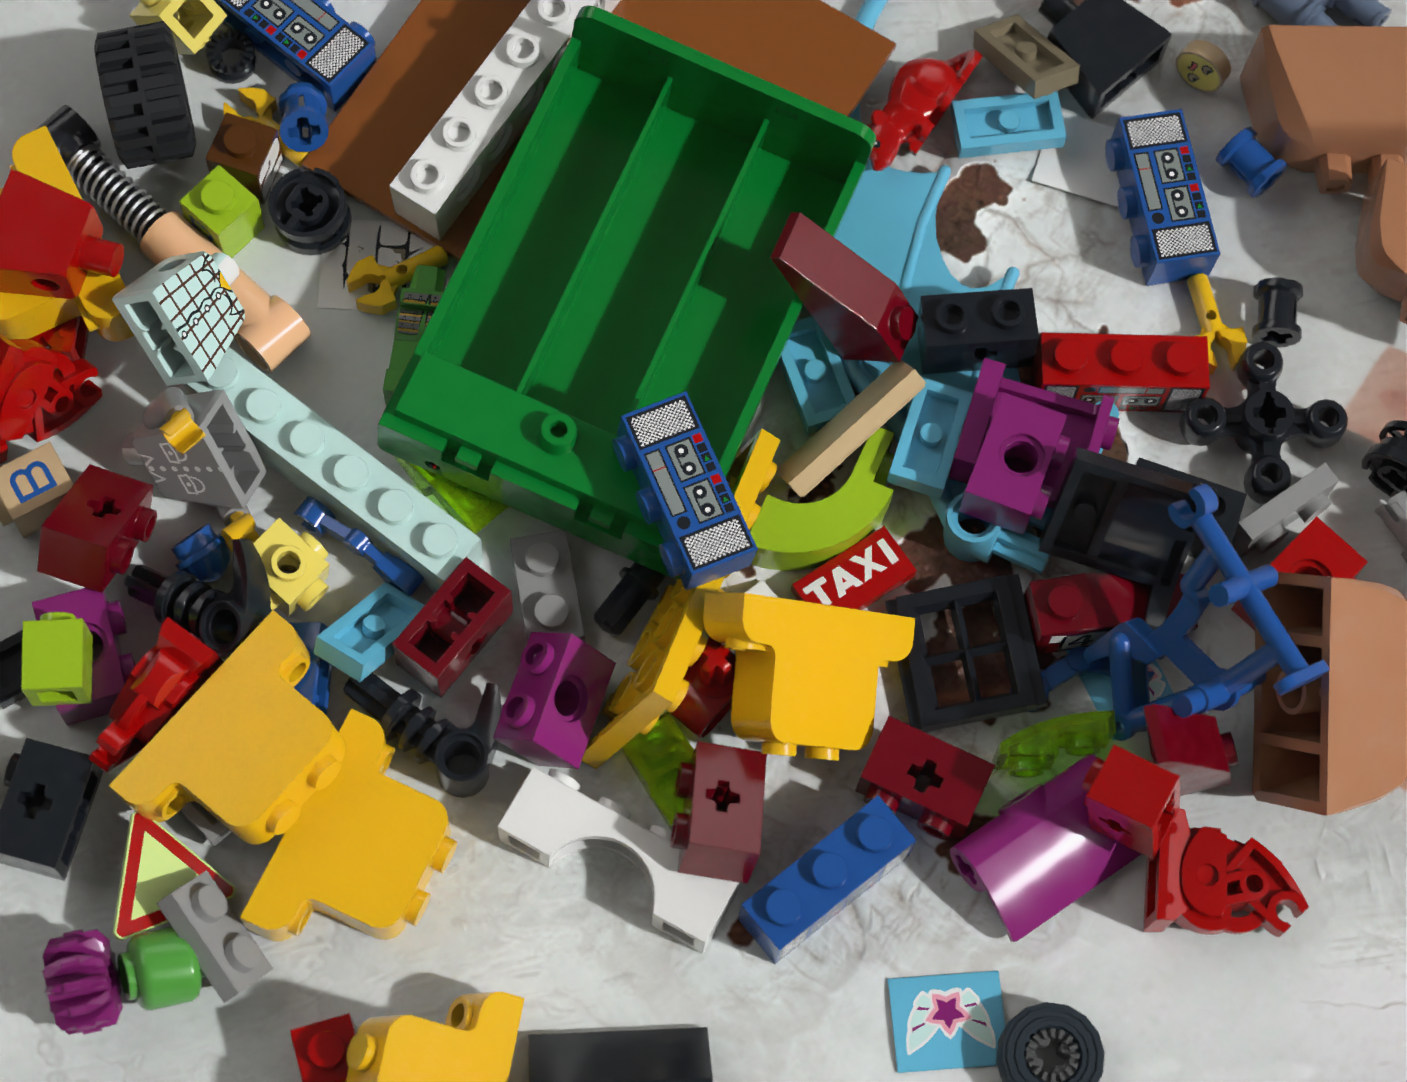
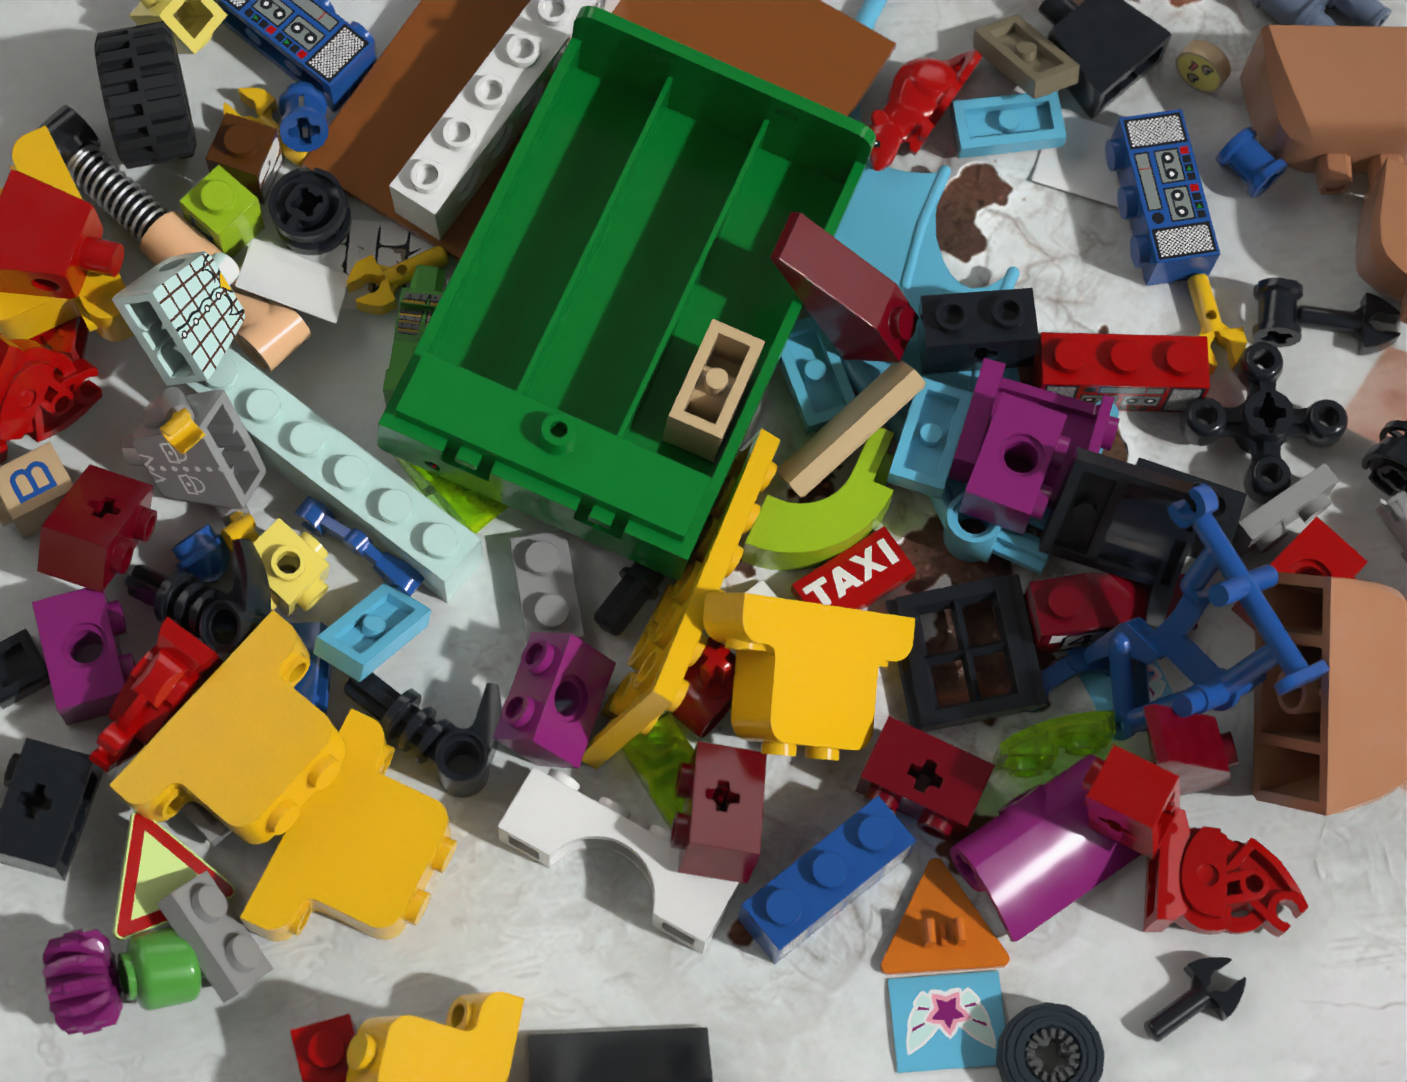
lime brick [21,612,93,706] -> none
black bush [205,29,256,84] -> none
dark red brick [392,557,513,698] -> none
brick [612,391,758,591] -> none
none -> white sticker [235,239,349,324]
none -> tan brick [662,319,765,462]
none -> orange piece [880,858,1010,975]
none -> black bar [1144,957,1246,1042]
none -> black bar [1297,292,1401,355]

